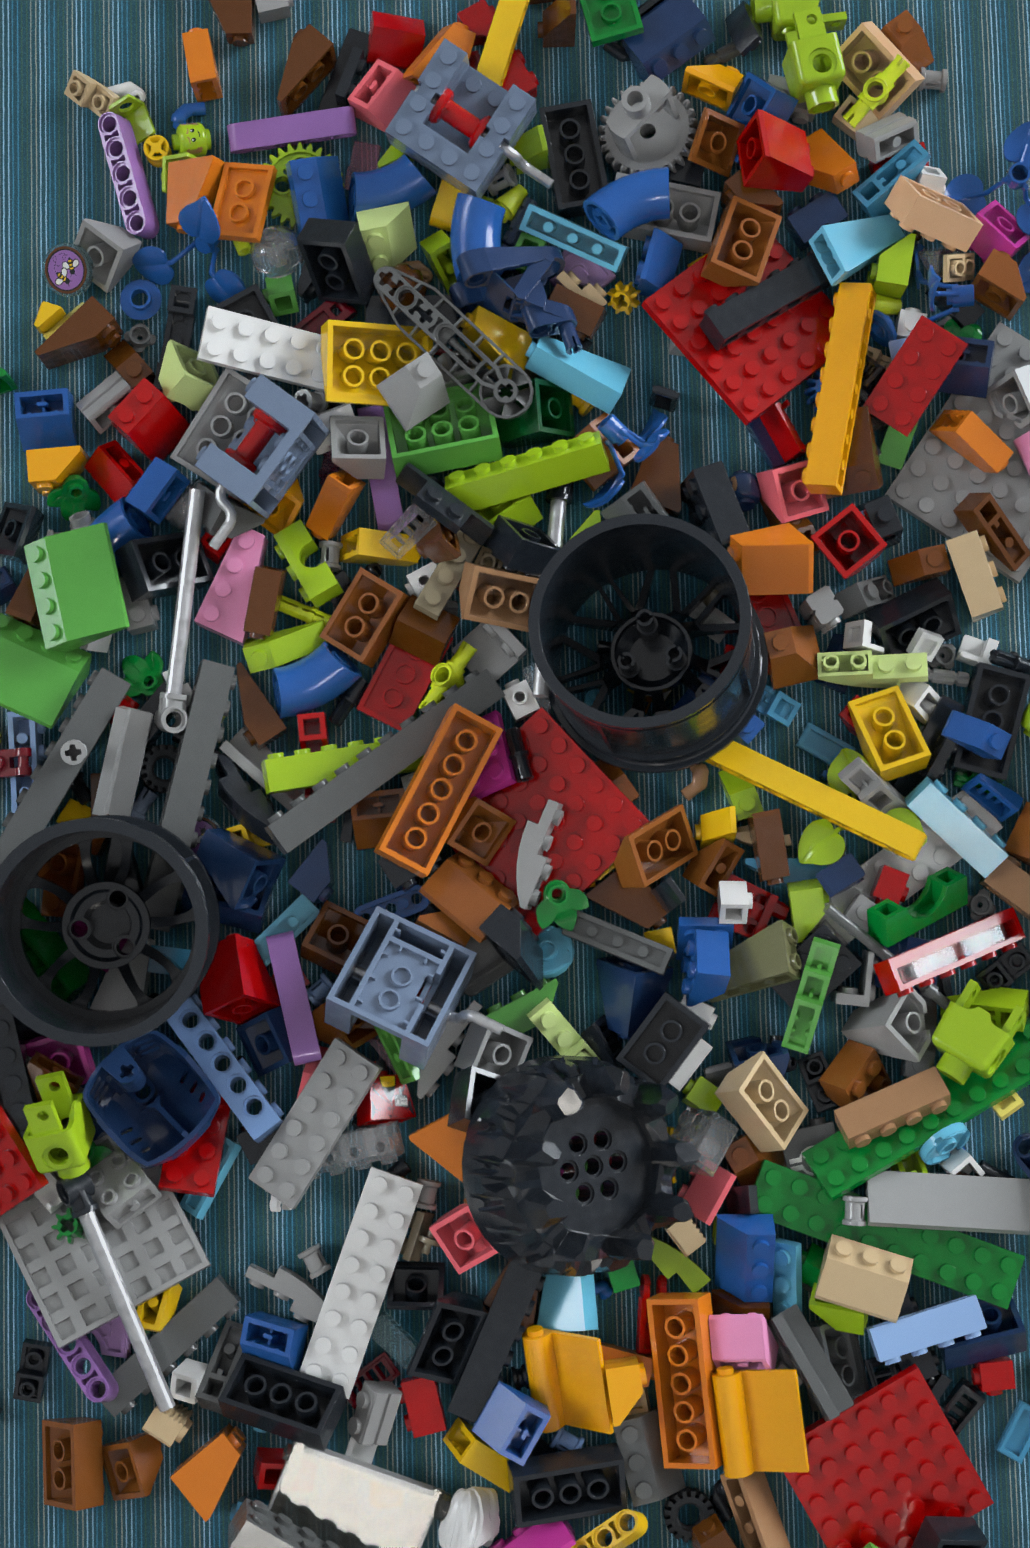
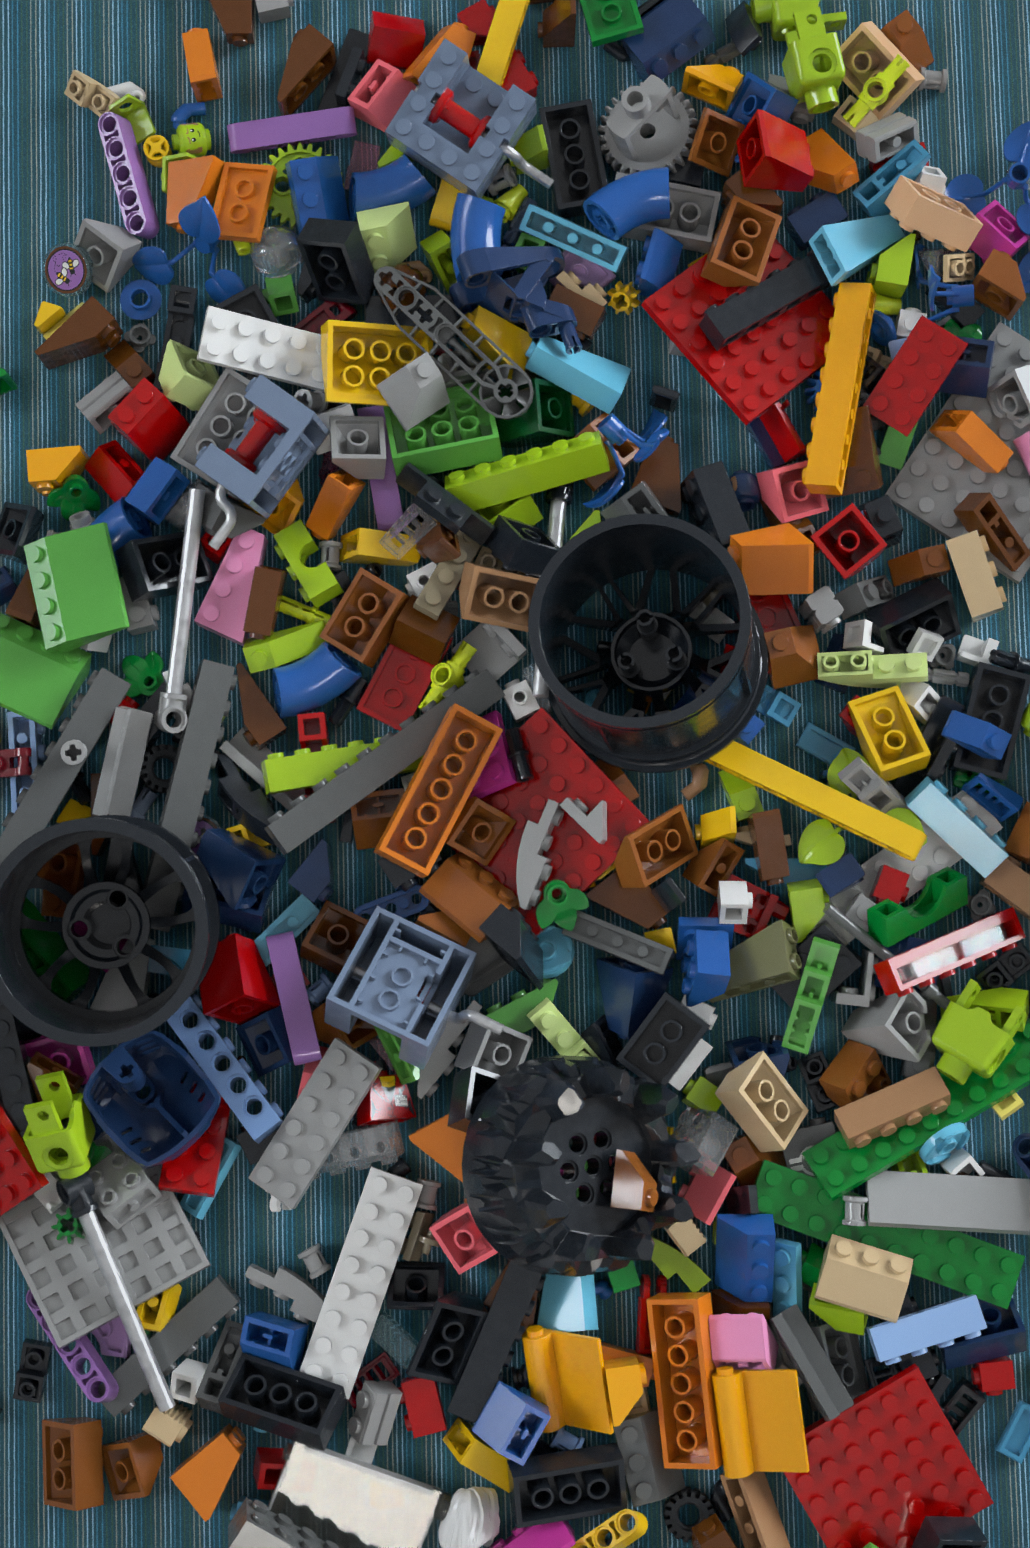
blue slope [14,388,77,453] -> none
none -> light grey slope [560,797,607,844]
none -> dark orange slope [610,1149,658,1213]

